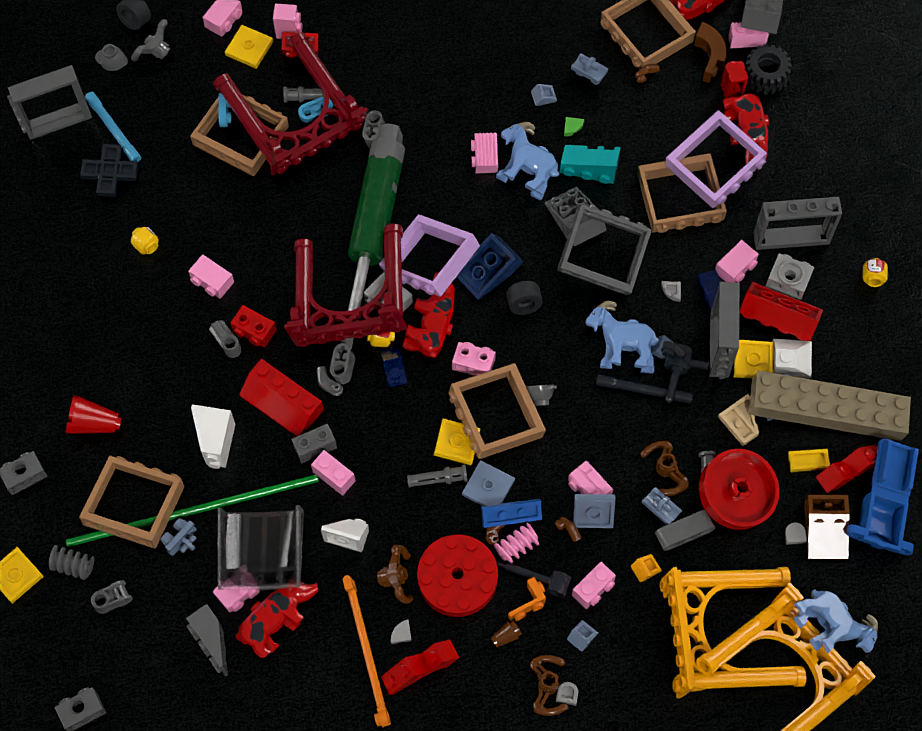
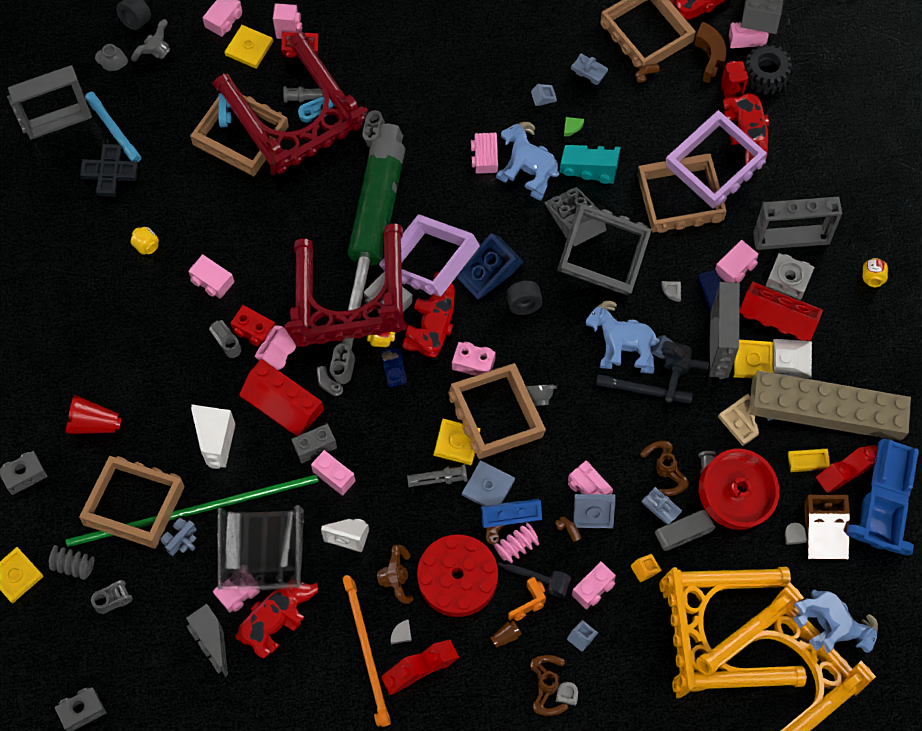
none -> bright pink brick [255,326,296,370]

